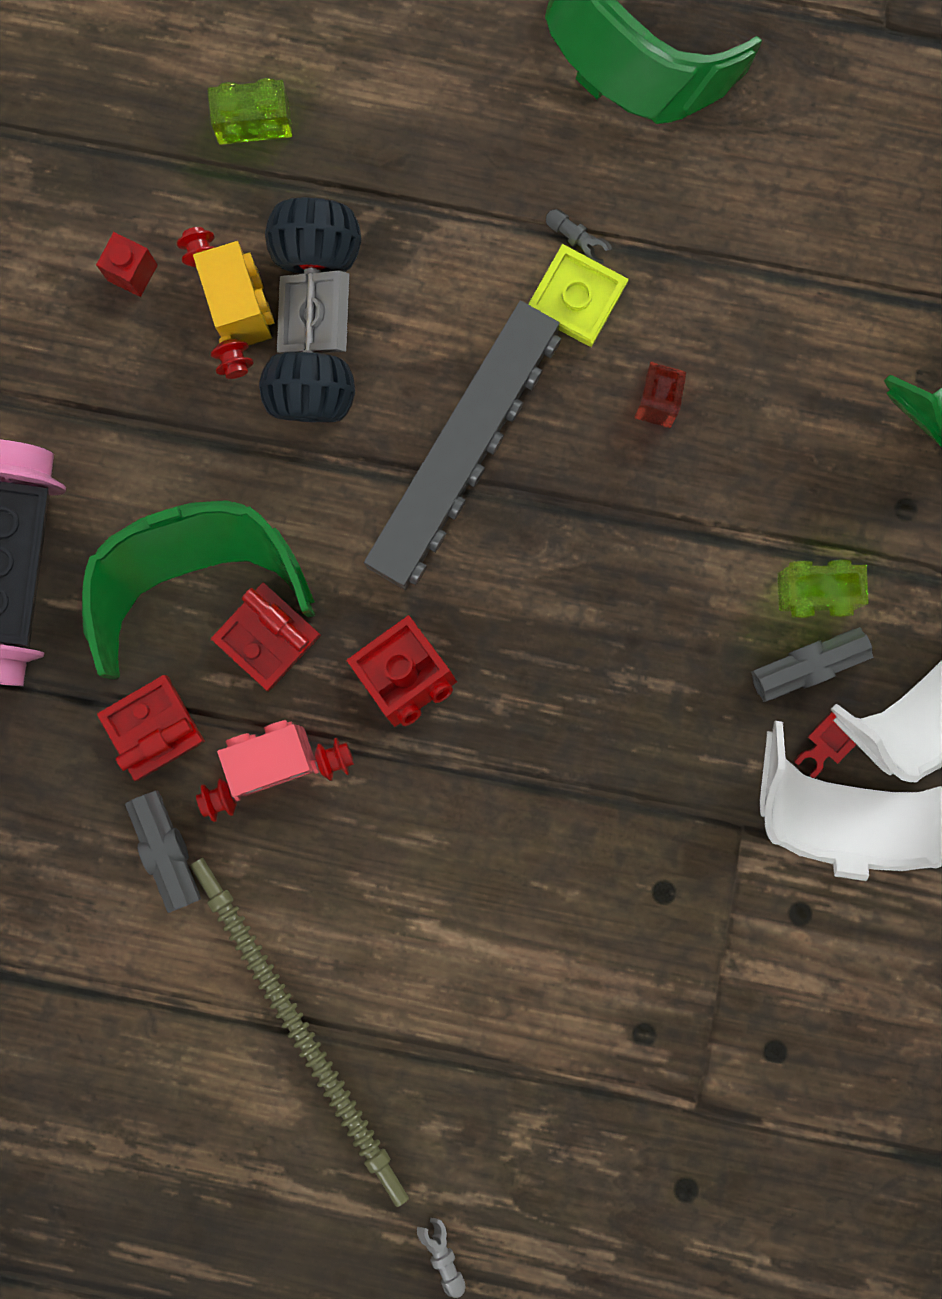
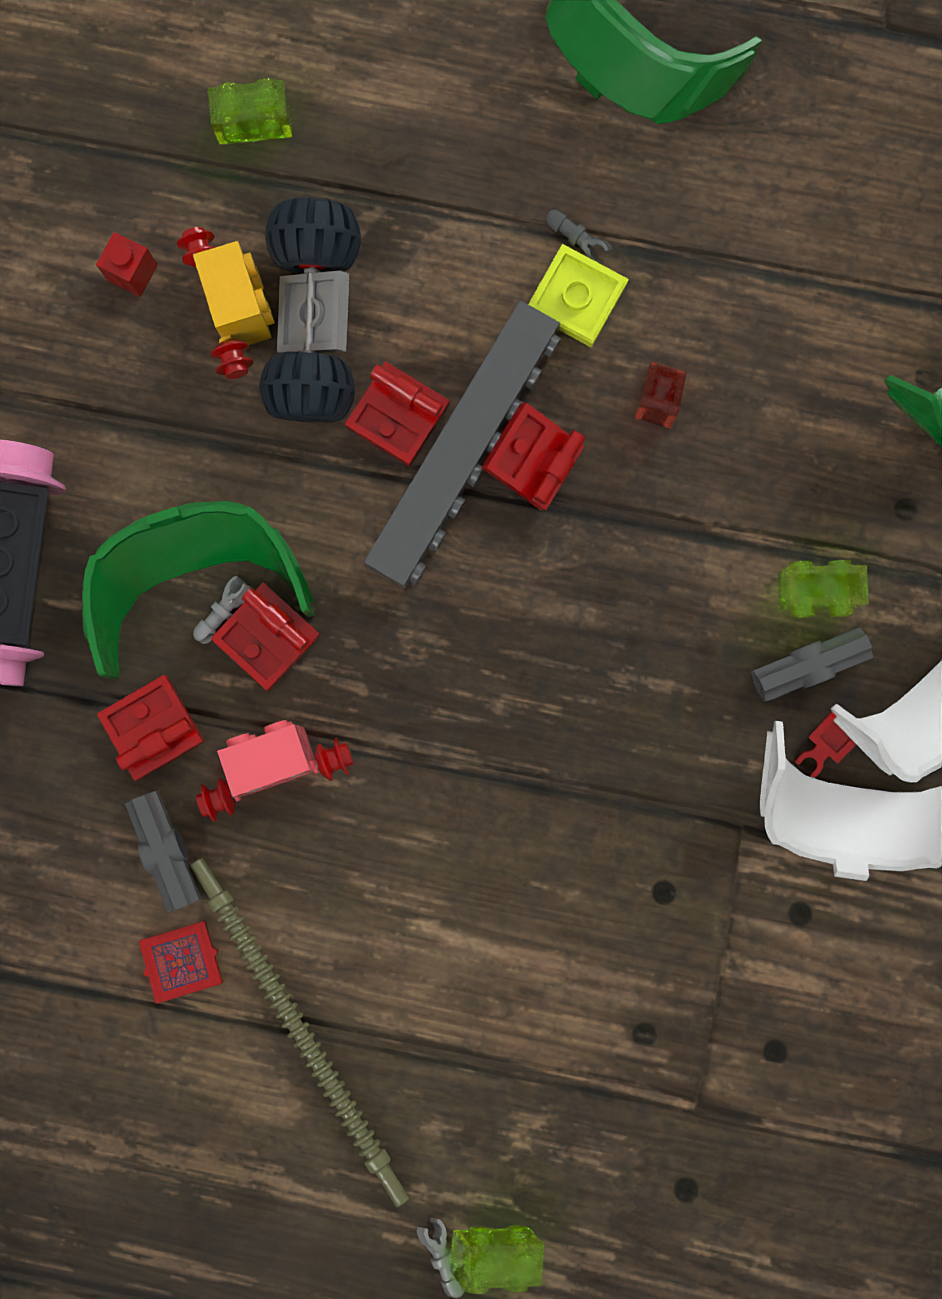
red plate [346,615,457,727] -> none
none -> piece [139,920,223,1004]
none -> light grey piece [193,576,251,644]
none -> red plate [345,361,450,467]
none -> clear neon green brick [450,1225,544,1294]
none -> red plate [481,403,585,510]

